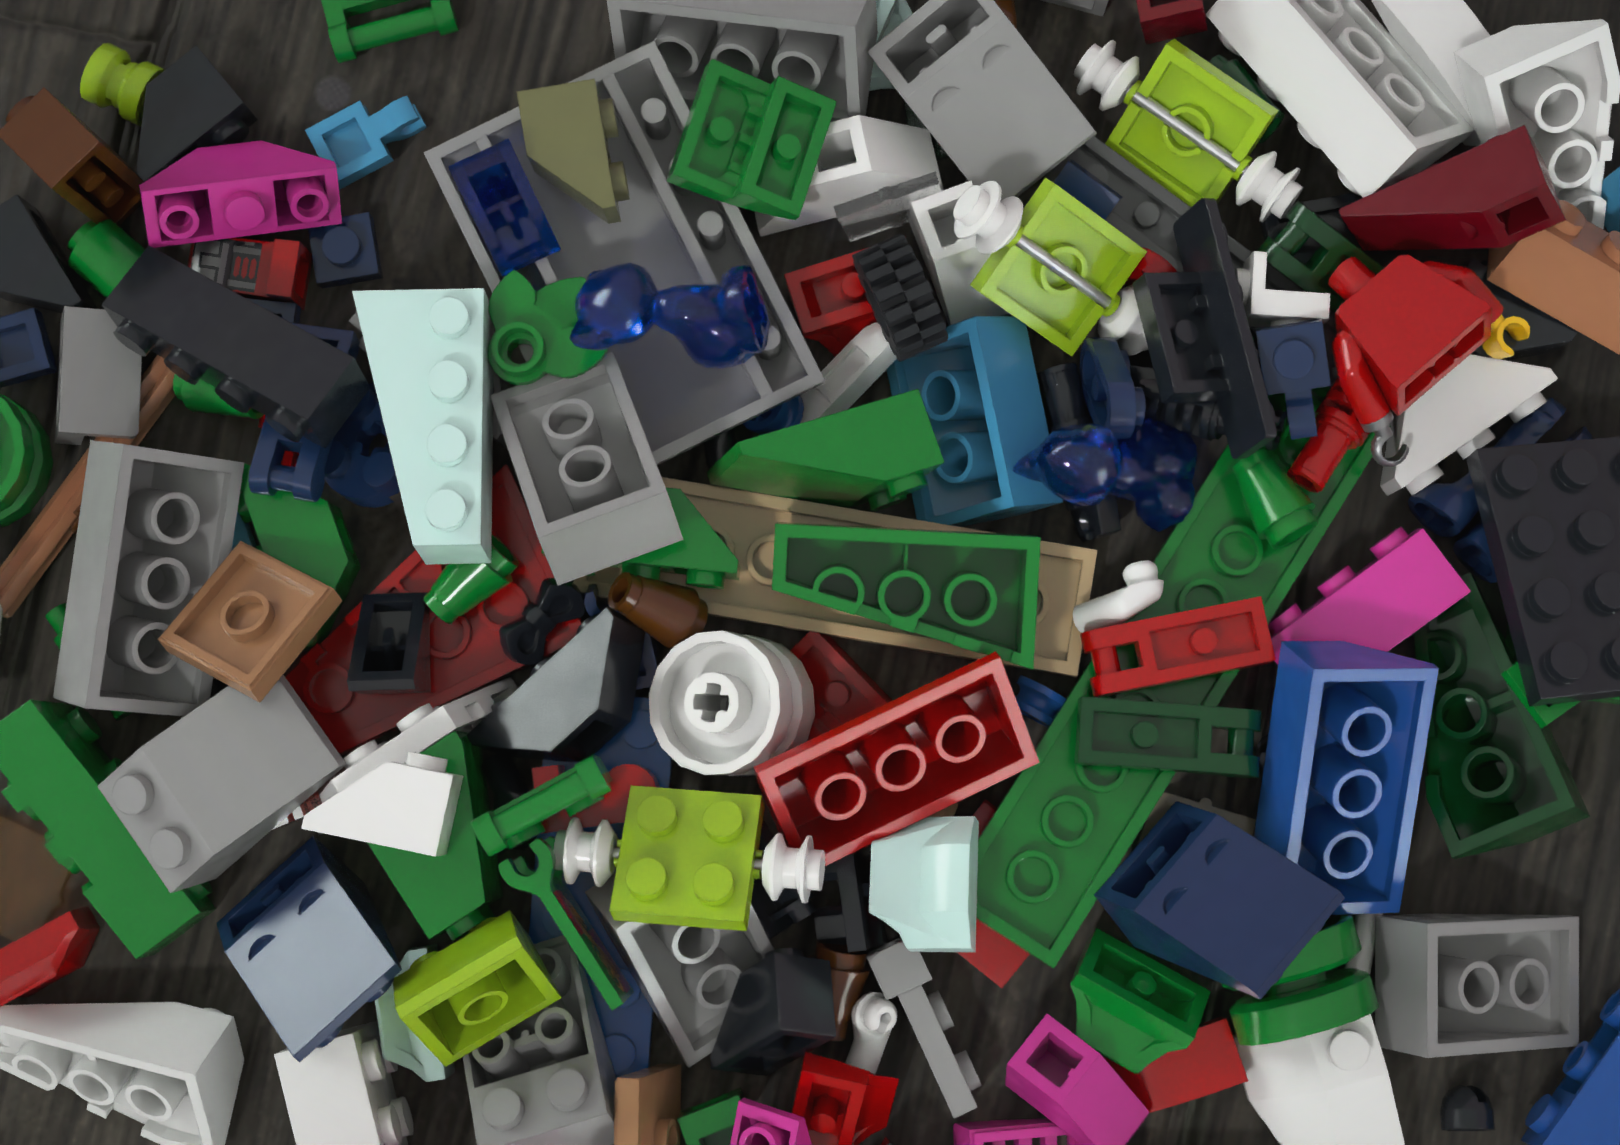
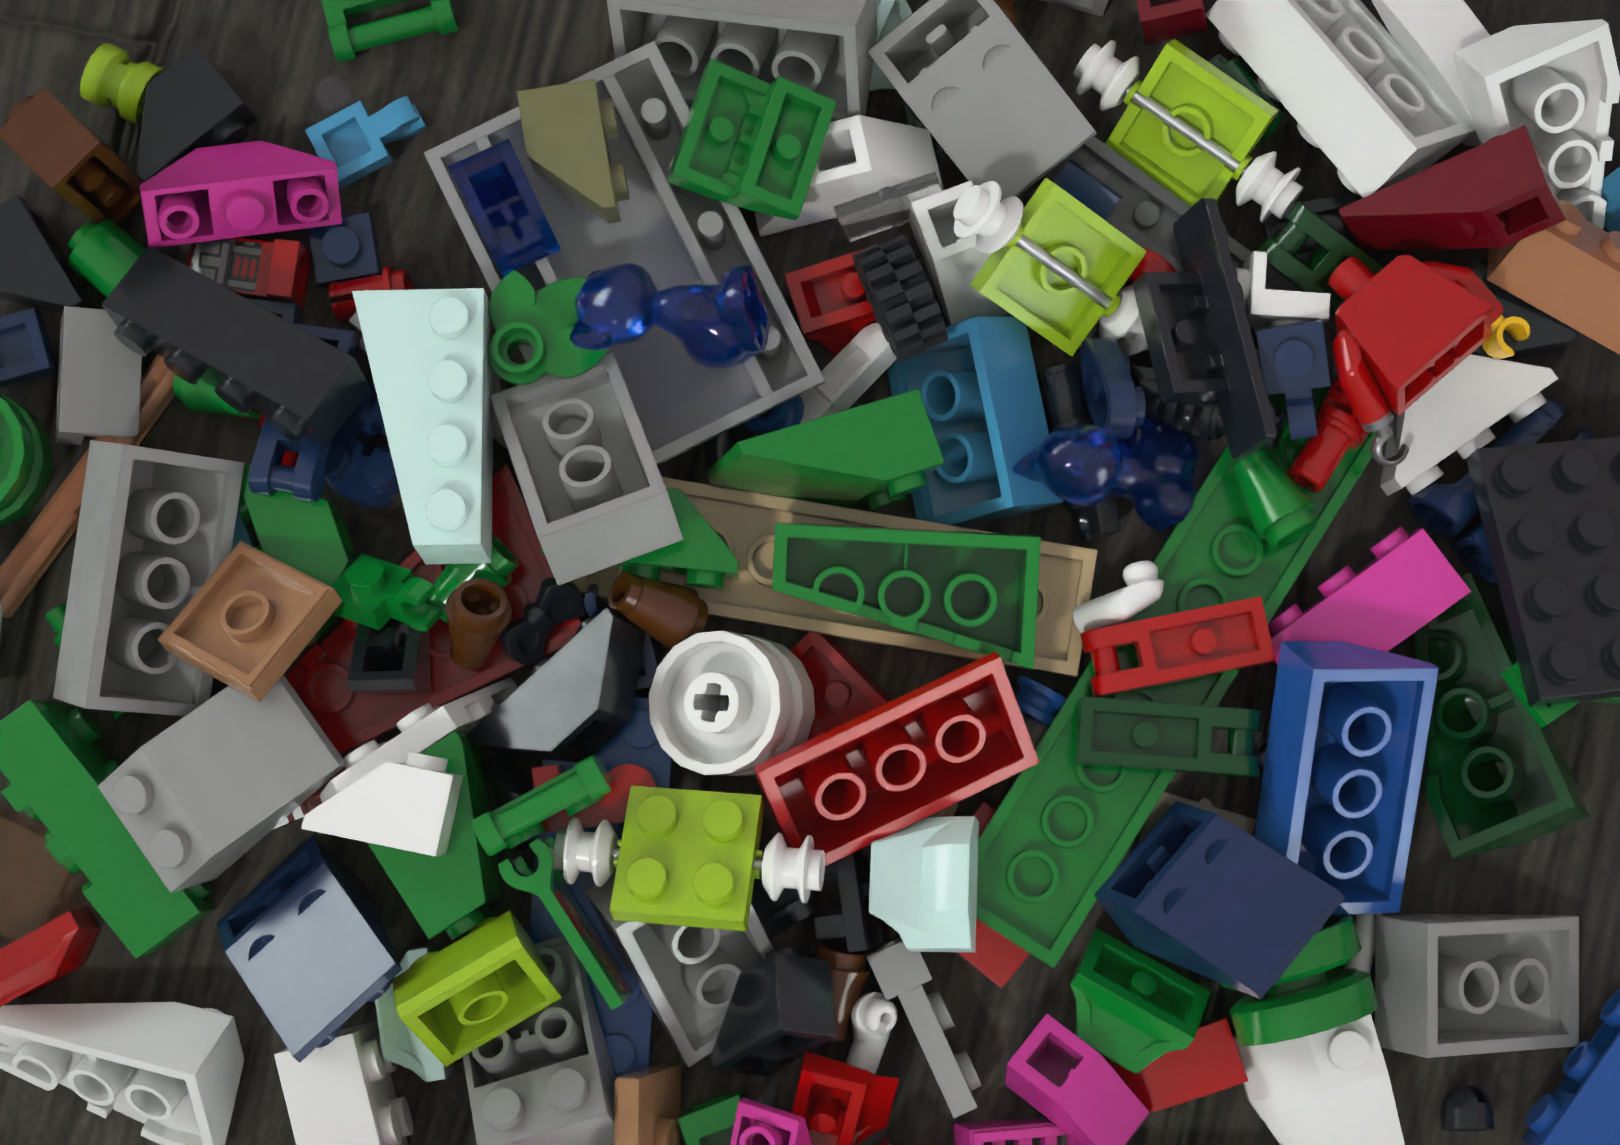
none -> red pin [329,265,413,322]
none -> green plate [330,553,443,632]
none -> reddish brown cone [446,578,512,669]

